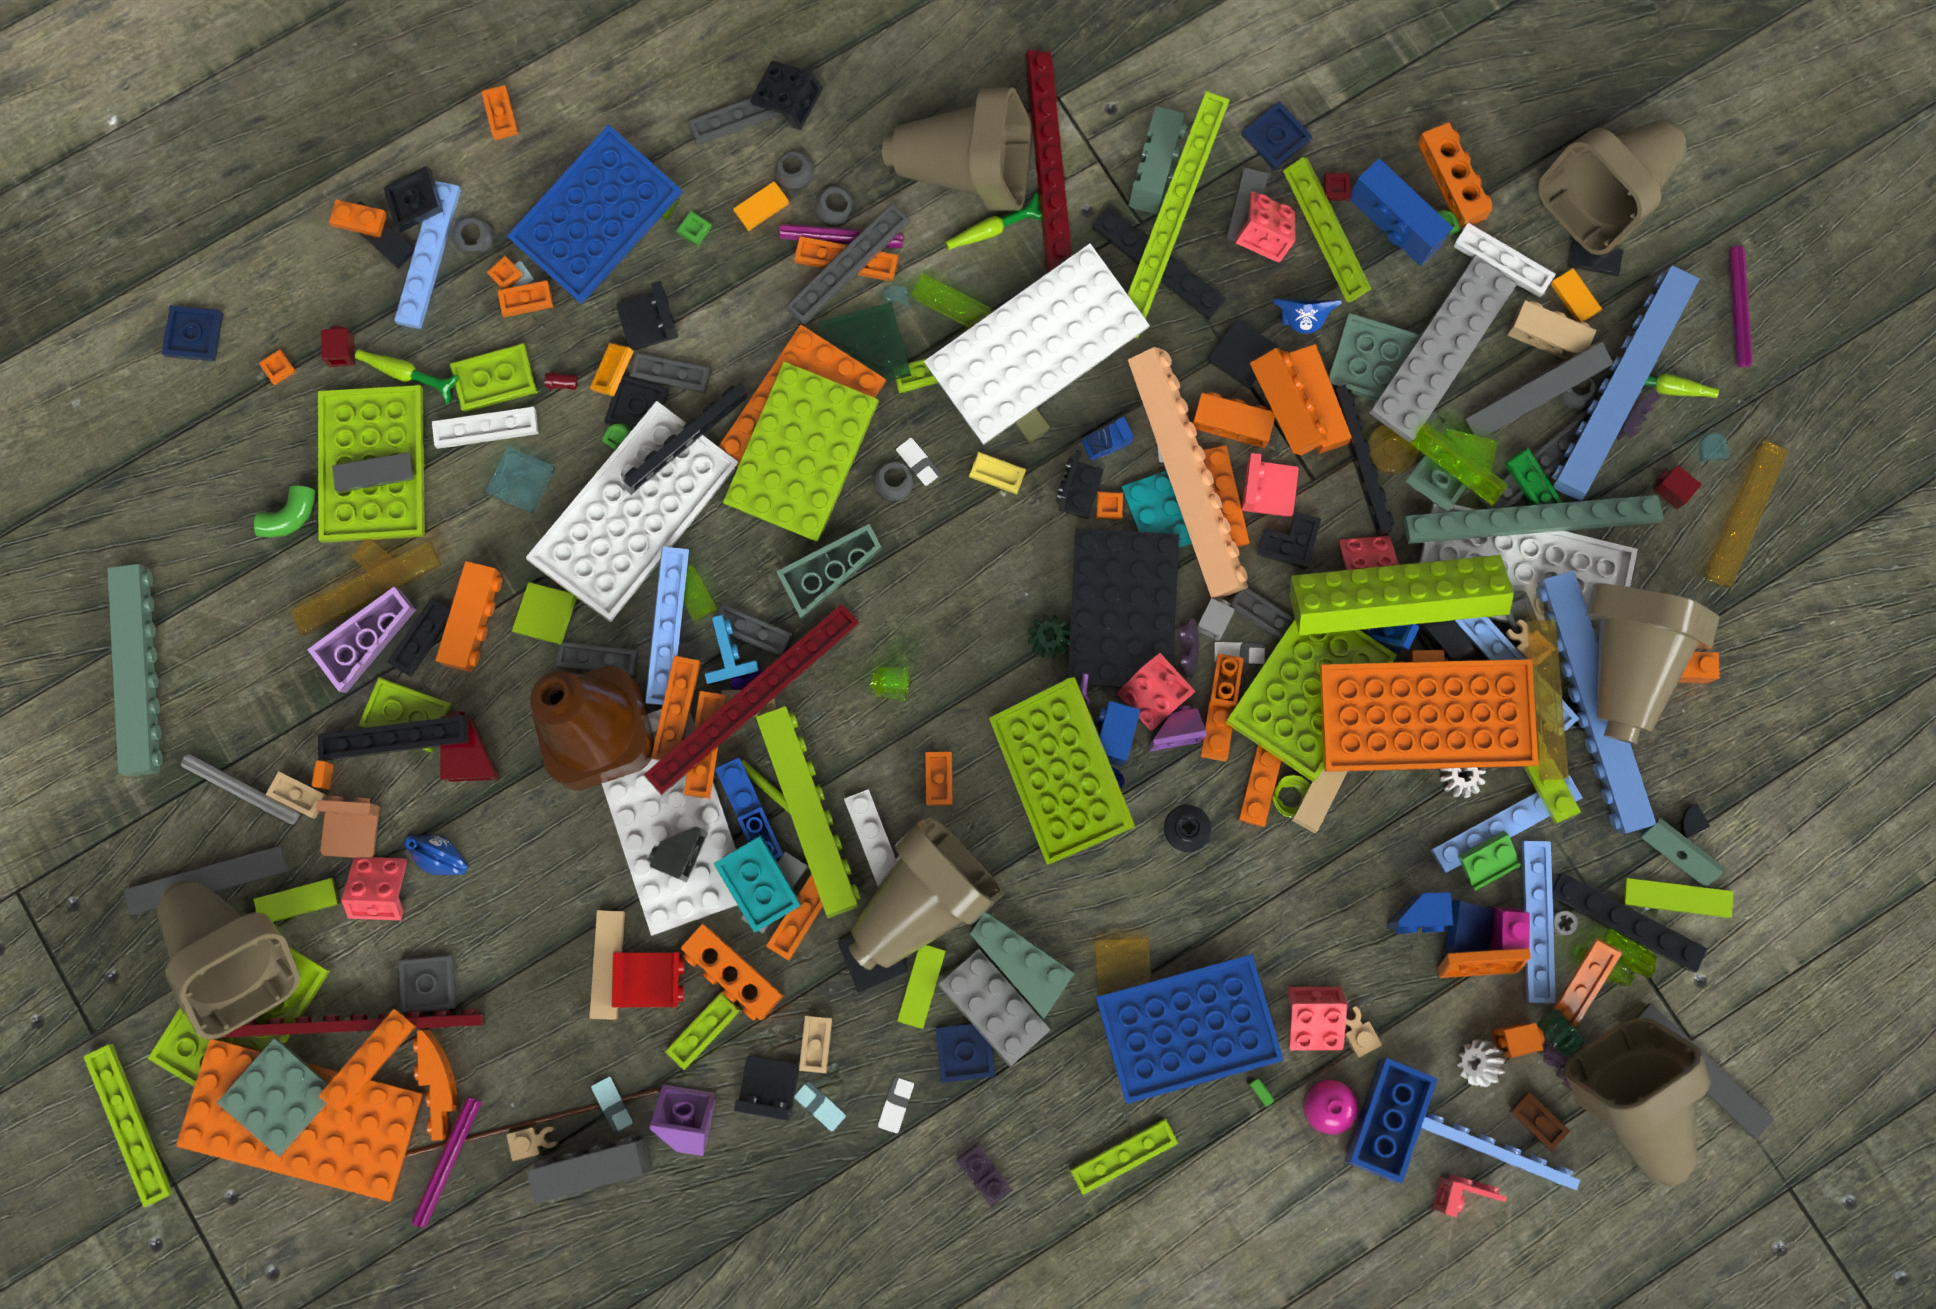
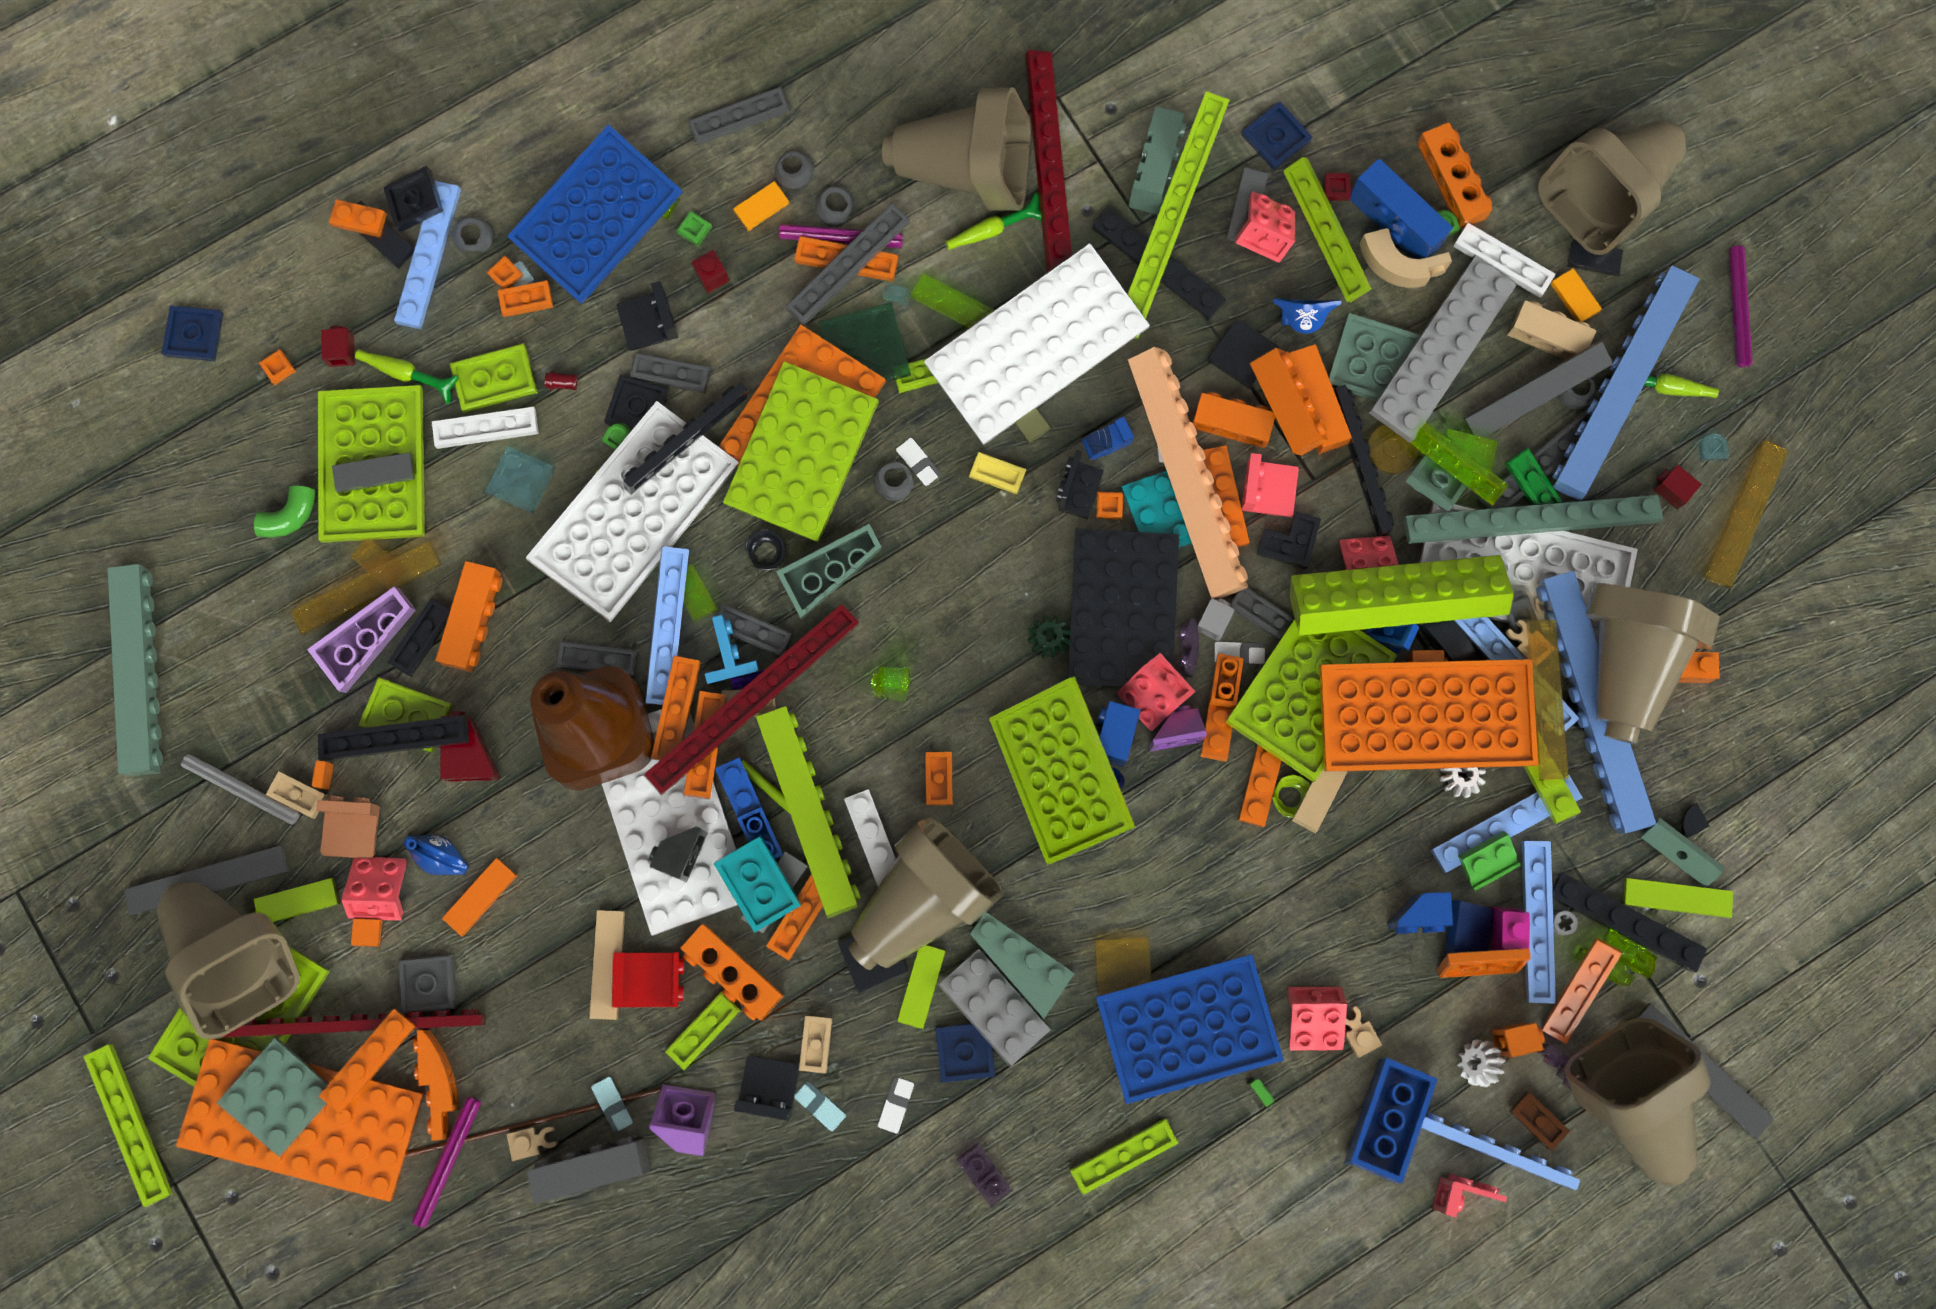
orange plate [481,85,519,140] -> none
lime tile [512,582,577,645] -> none
light orange tile [590,343,634,397] -> none
black bracket [750,61,823,130] -> none
medium lavender hand [1080,673,1090,707] -> none
black piece [1164,805,1211,852] -> none
dark pink cylinder [1303,1079,1359,1135] -> none
clear green gear [1537,1009,1585,1057] -> none
clear purple slope [1616,389,1661,440] -> none
none -> orange tile [351,919,382,947]
none -> orange tile [442,858,518,936]
none -> dark red brick [691,250,729,294]
none -> black piece [745,529,786,570]
none -> tan arch [1359,228,1452,288]

